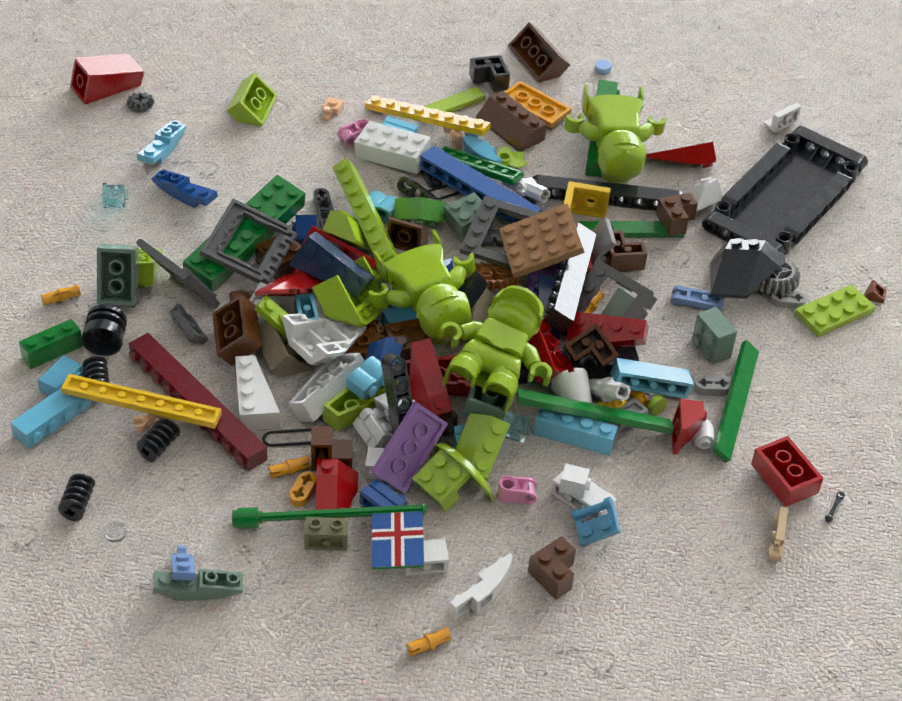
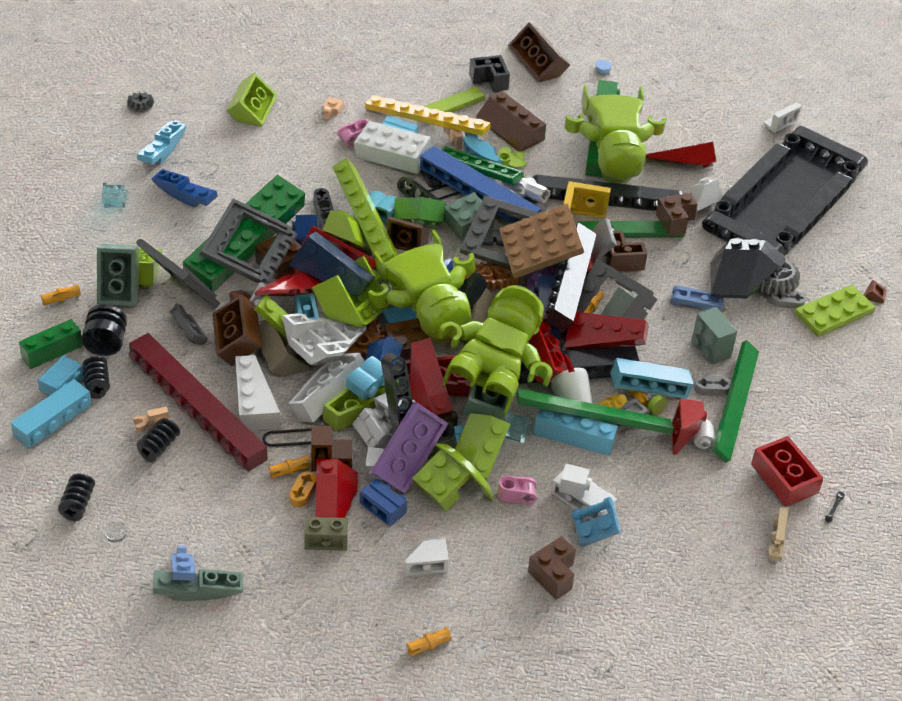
yellow plate [61,374,222,429] -> none
red slope [70,54,144,104] -> none
flag [232,503,427,570] -> none
white slope [449,553,513,620] -> none
light orange plate [505,81,572,129] -> none
reddish brown brick [564,323,619,369] -> none
white piece [589,377,631,402] -> none

